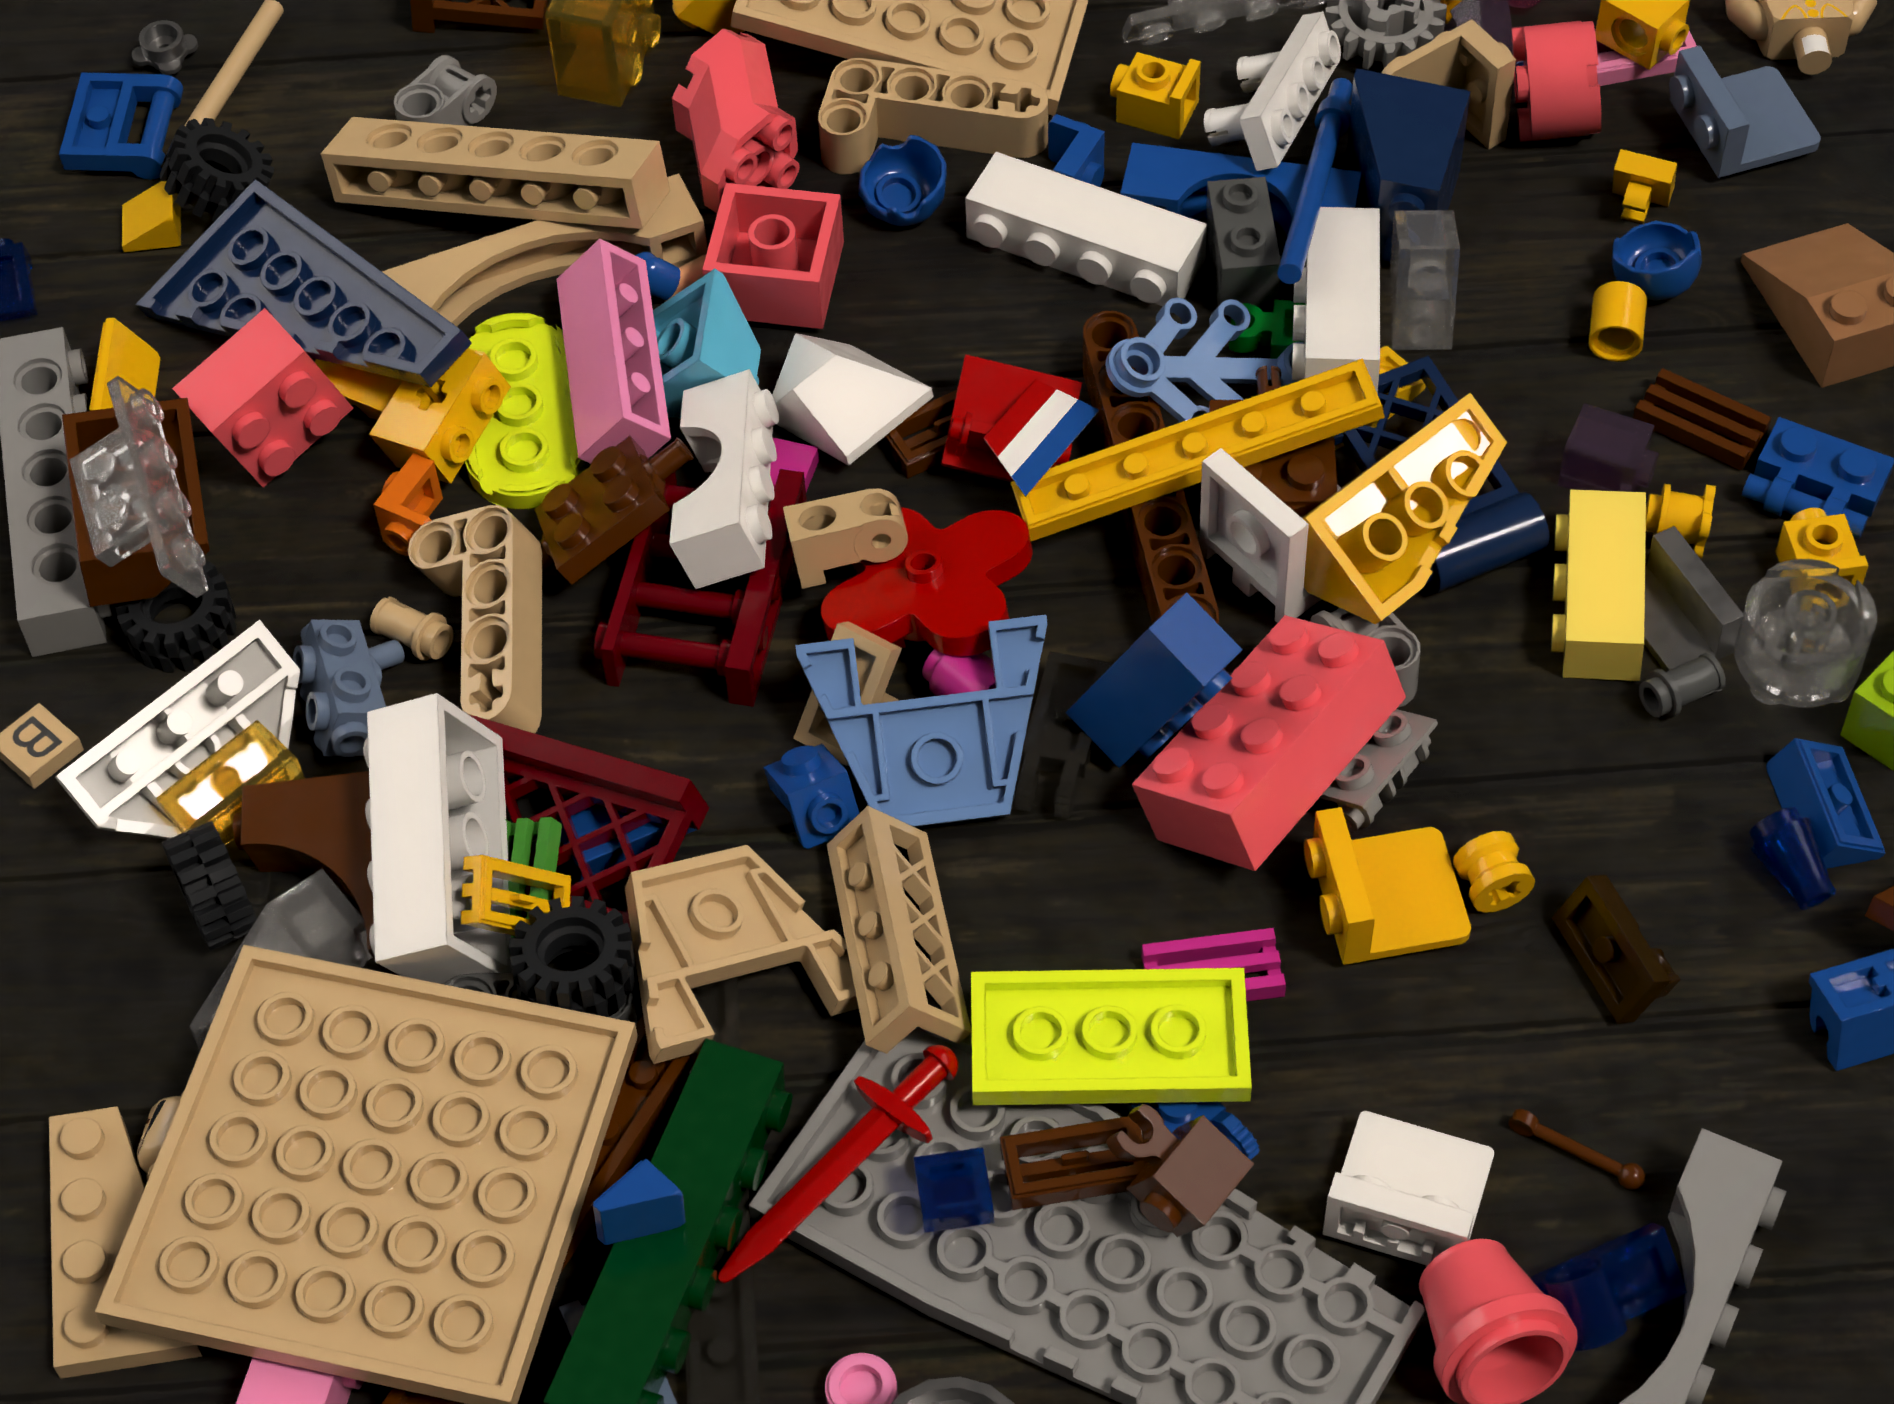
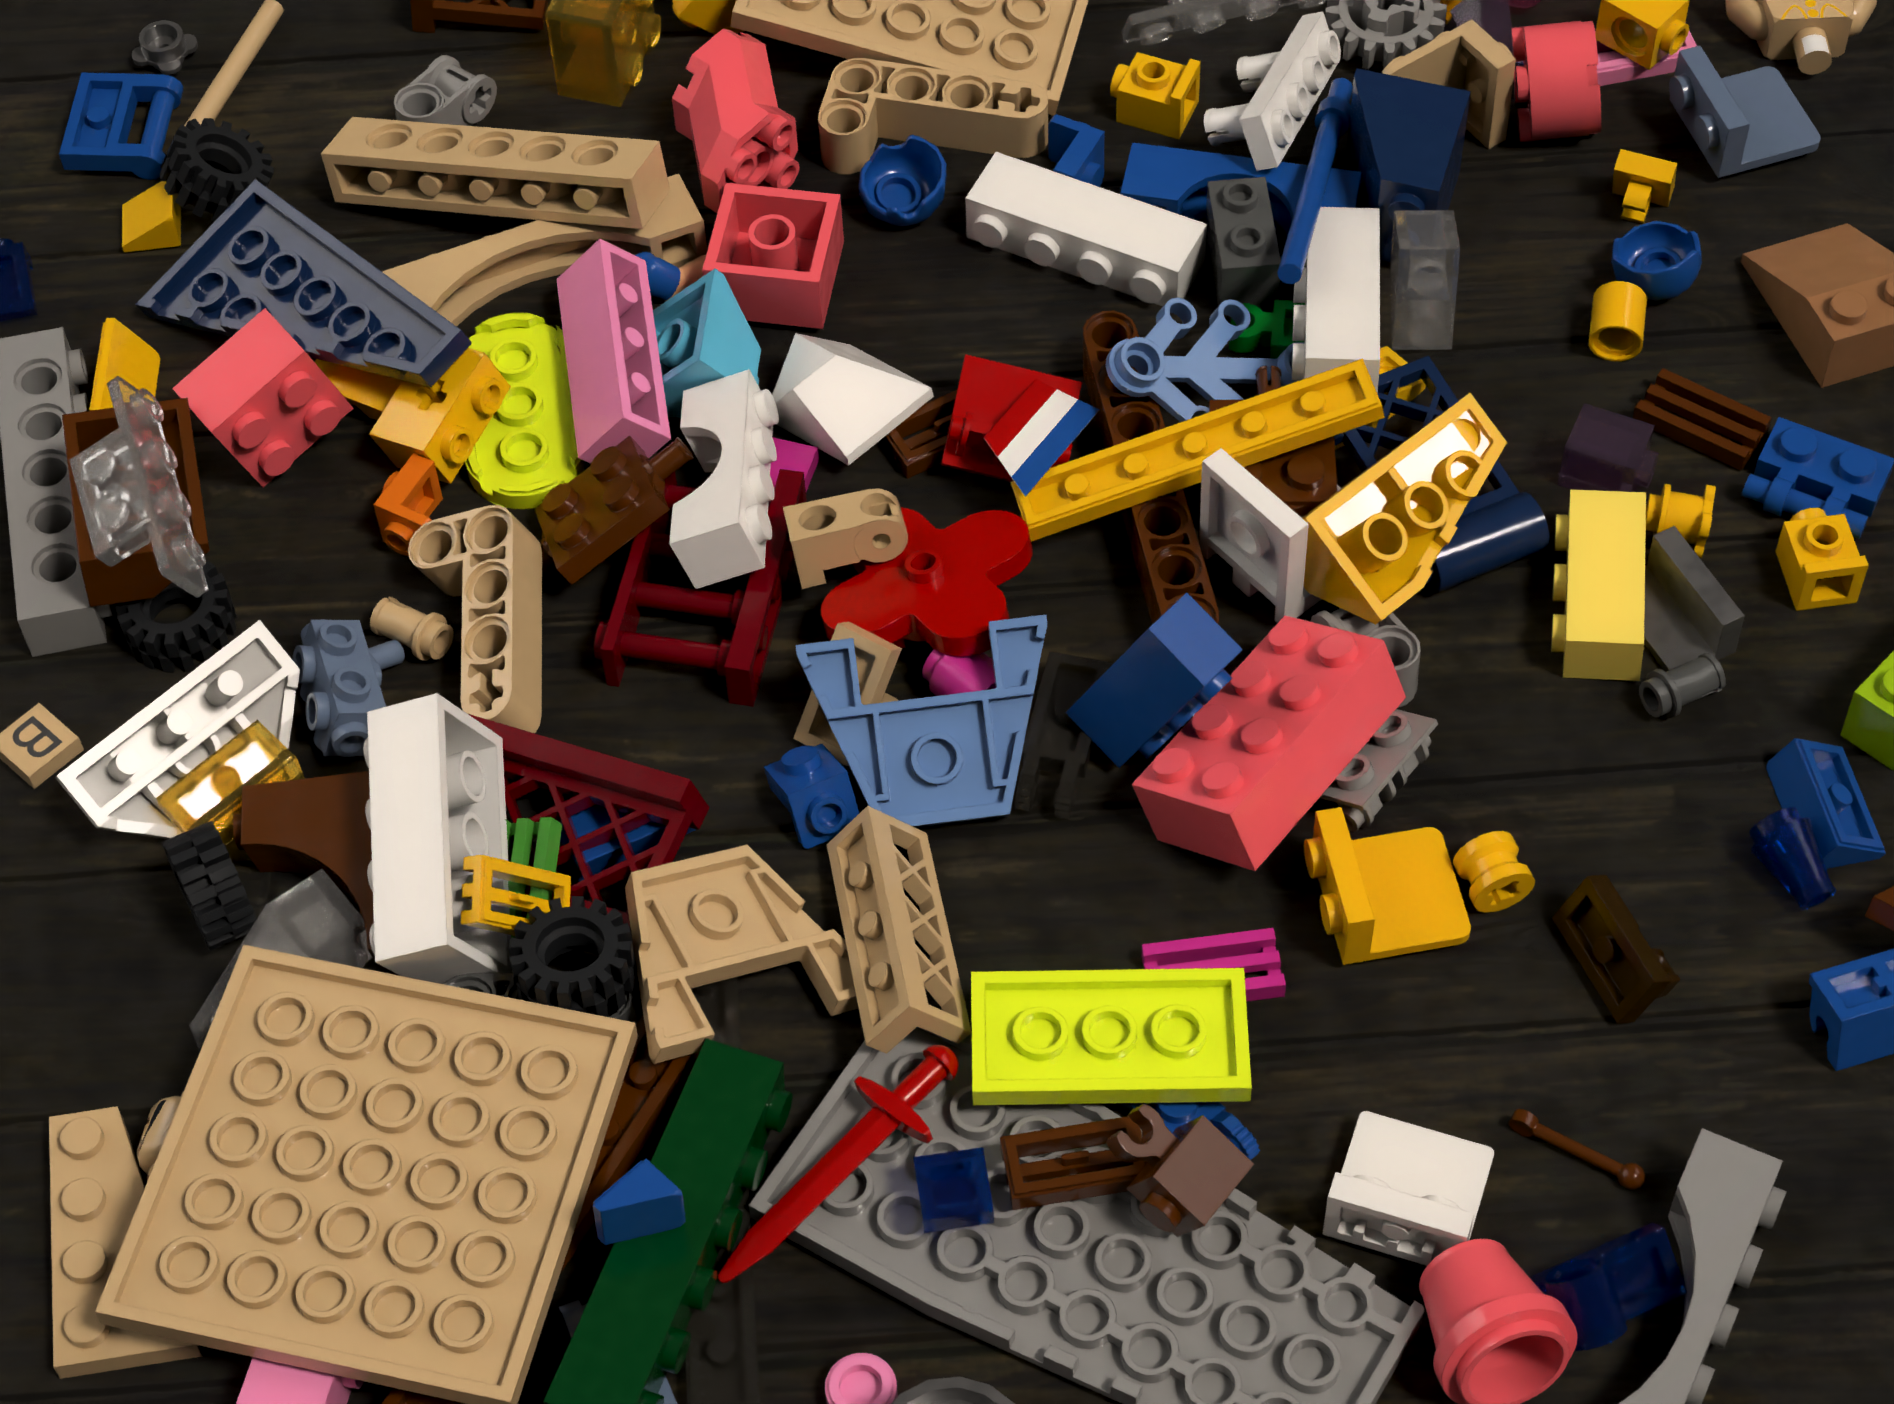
clear brick [1734,559,1877,707] -> none

